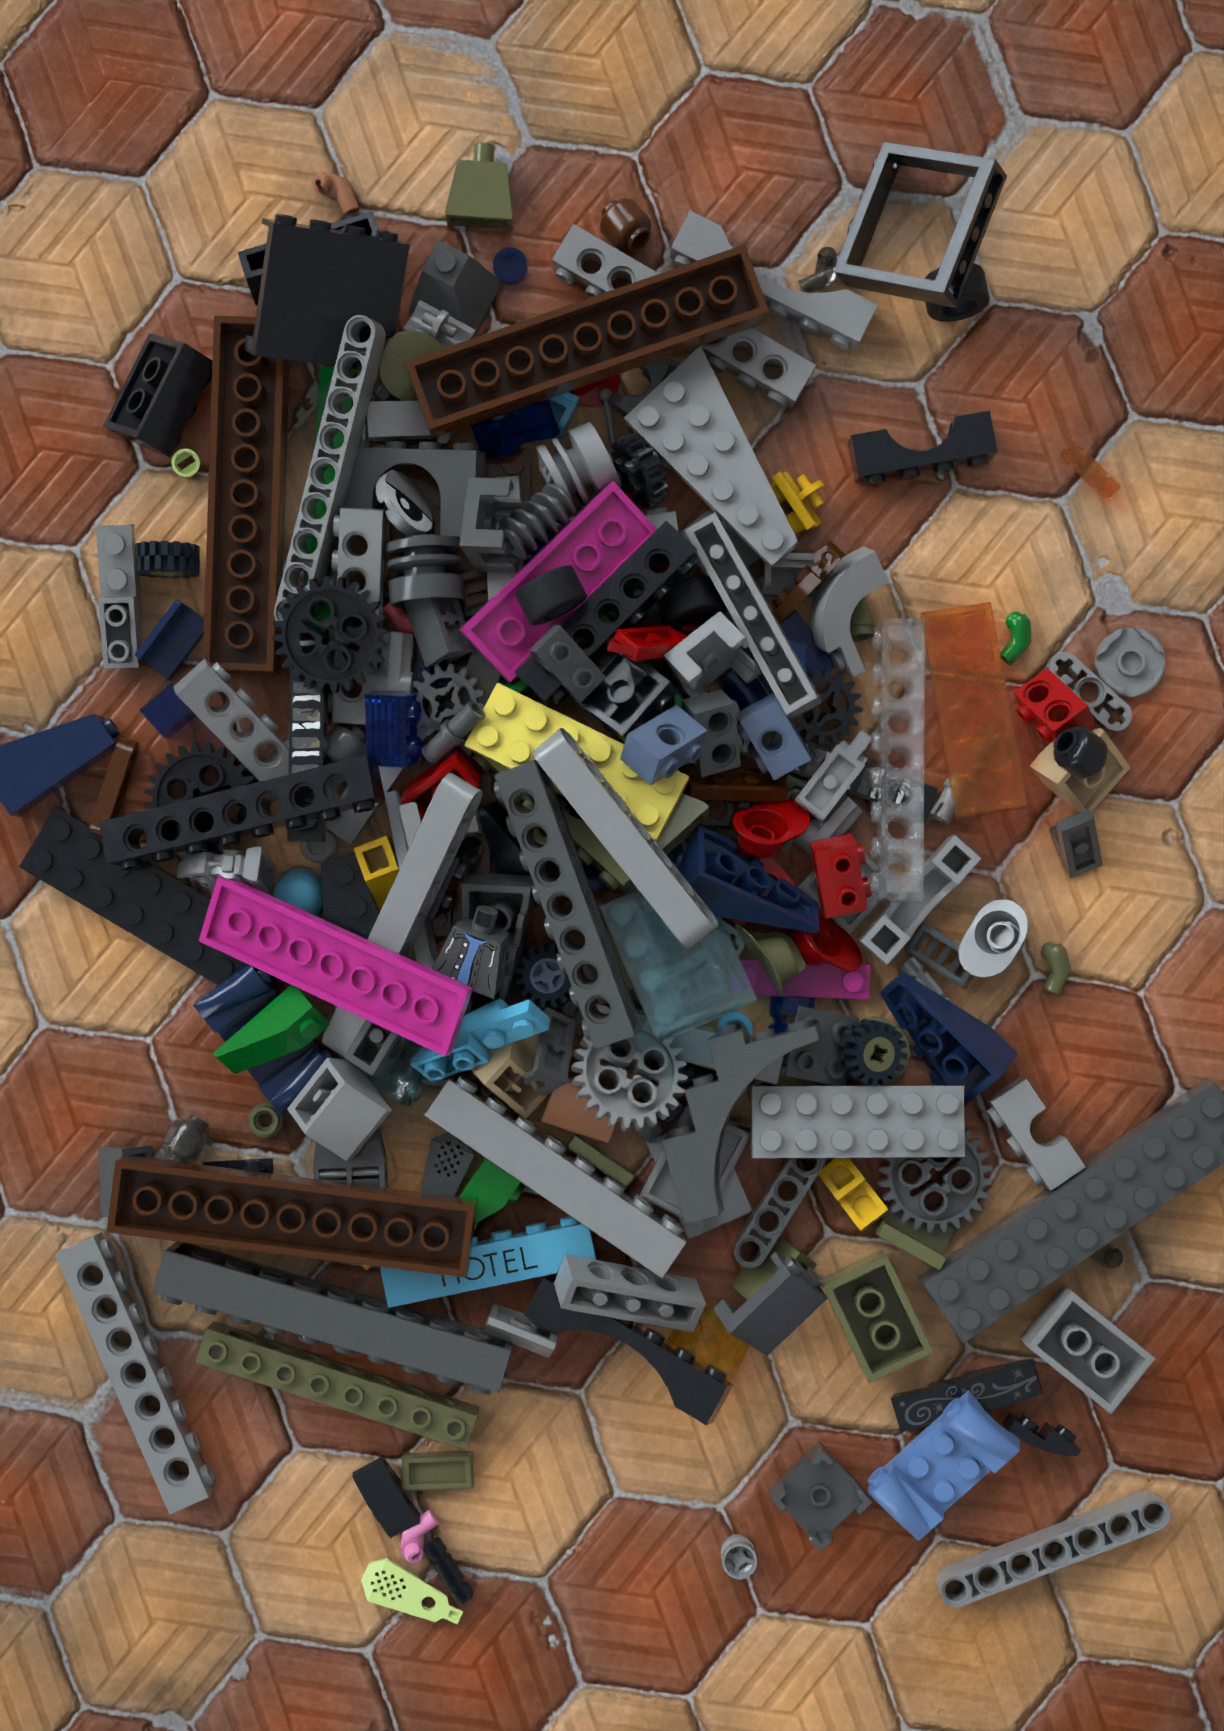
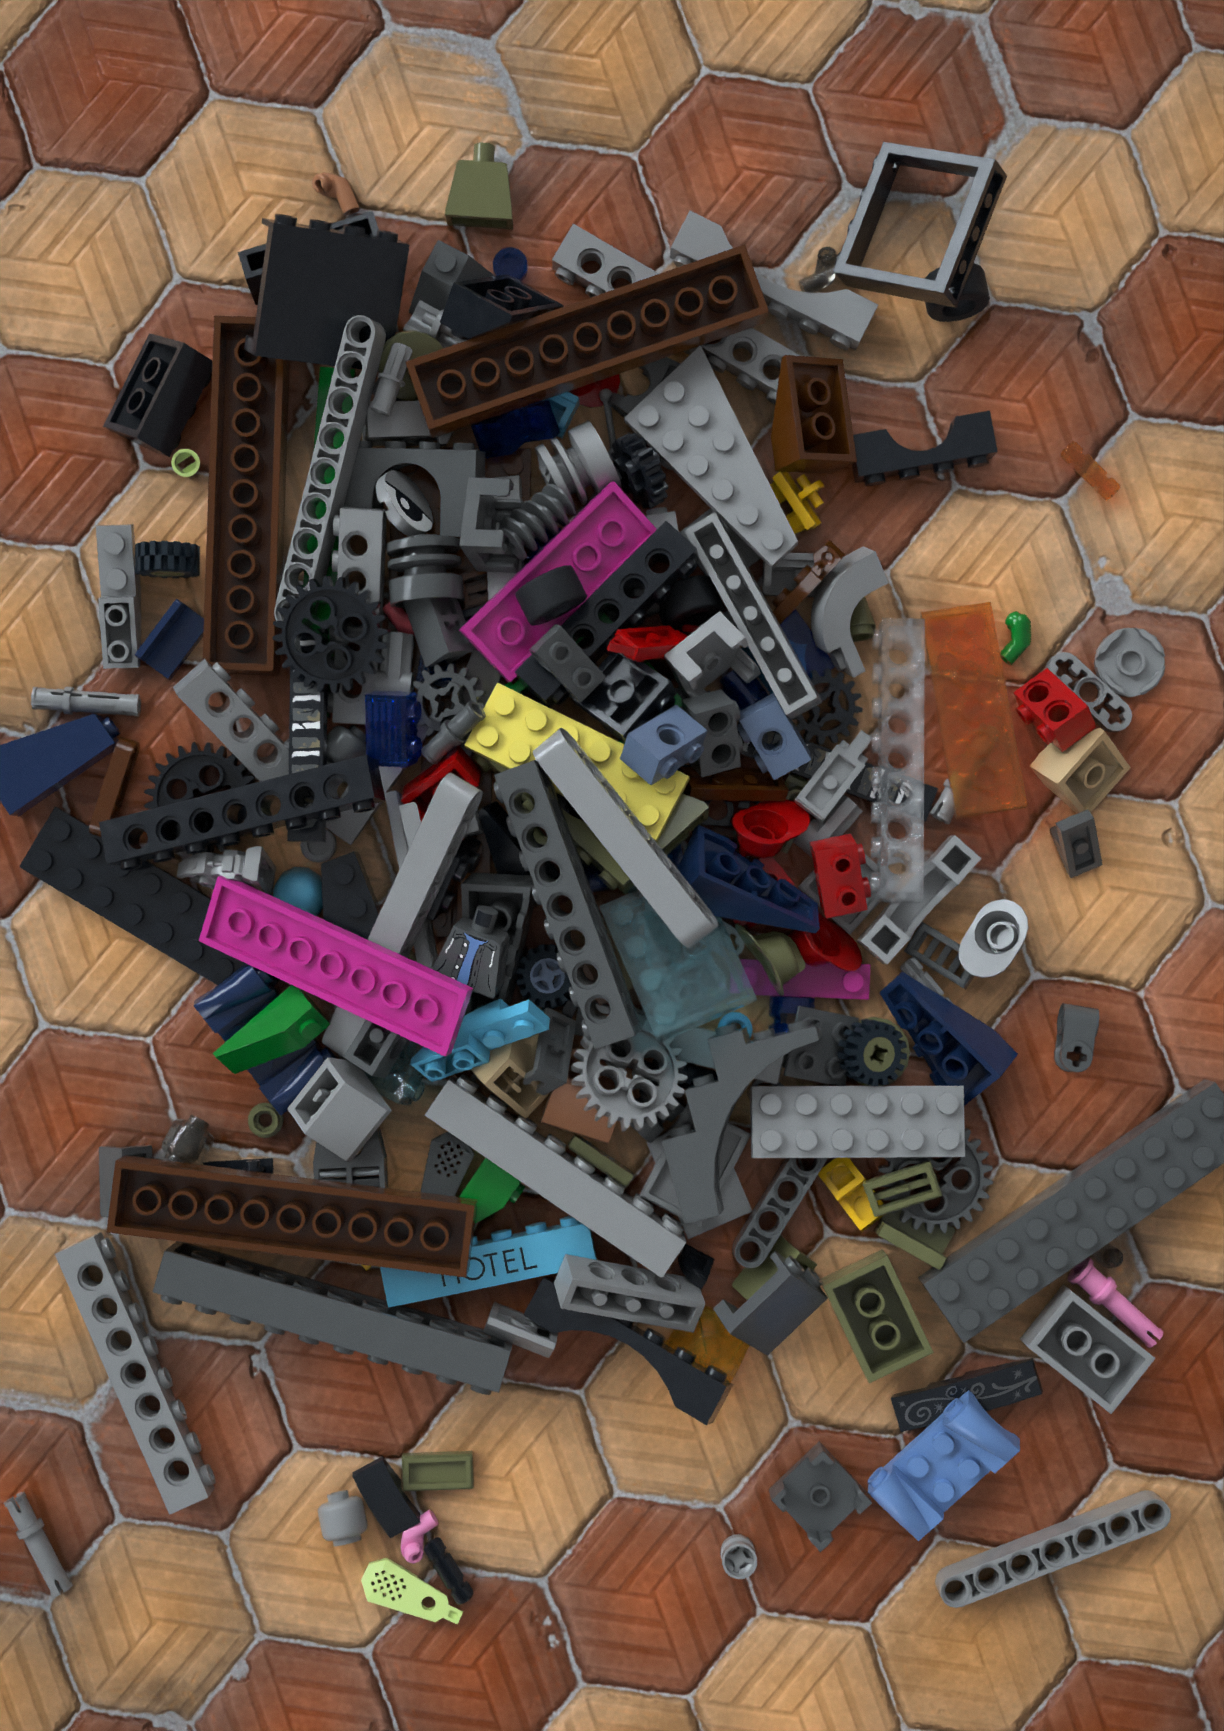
clear blue brick [140,682,196,739] -> none
olive brick [195,1321,480,1450] -> none
yellow slope [353,836,399,911] -> none
reddish brown head [600,198,651,252] -> none
light grey arch [986,1076,1086,1191] -> none
black slope [1001,1412,1081,1456] -> none
olive arm [1041,942,1071,996] -> none
black head [1053,726,1108,779] -> none
none -> light grey pin [3,1492,73,1597]
none -> light grey pin [31,686,141,717]
none -> light grey head [318,1490,368,1546]
none -> light grey axle [369,343,413,416]
none -> black slope [440,274,564,340]
none -> black tile [678,1244,715,1289]
none -> reddish brown slope [771,355,857,474]
none -> olive tile [863,1160,942,1217]
none -> dark grey piece [1054,1003,1100,1072]
none -> bright pink pin [1067,1257,1164,1348]

